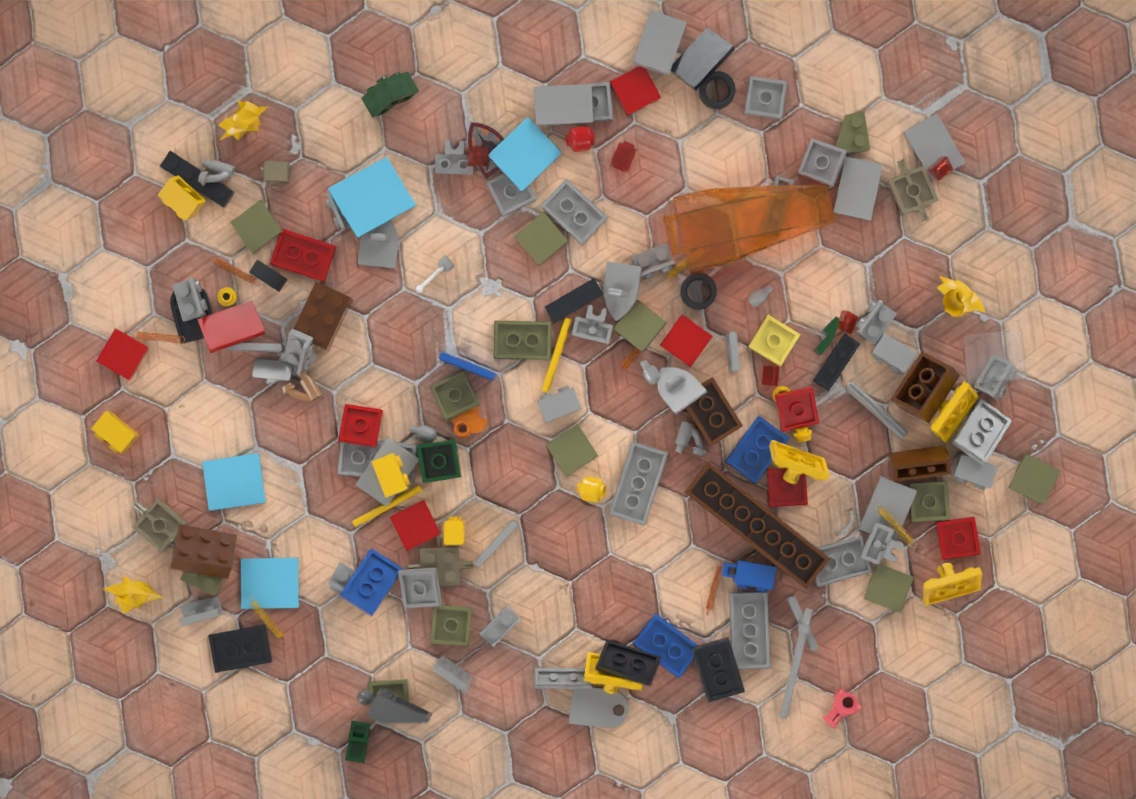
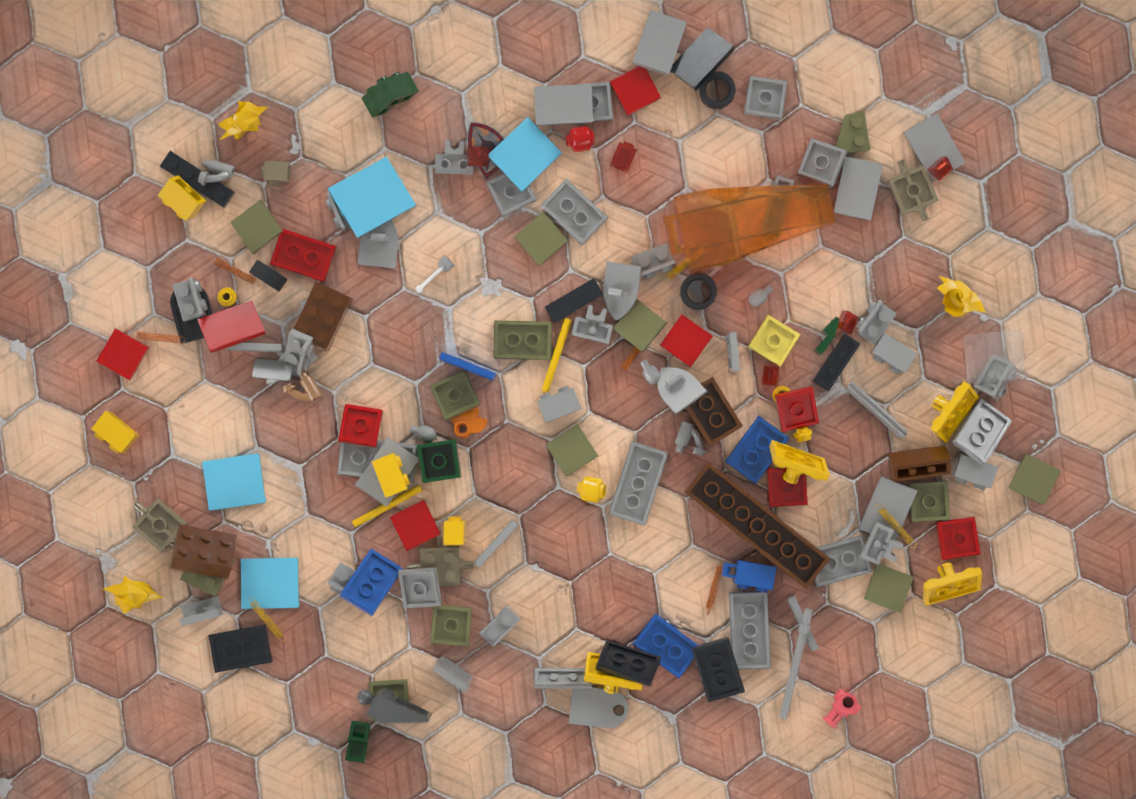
reddish brown brick [890,352,960,424] -> none

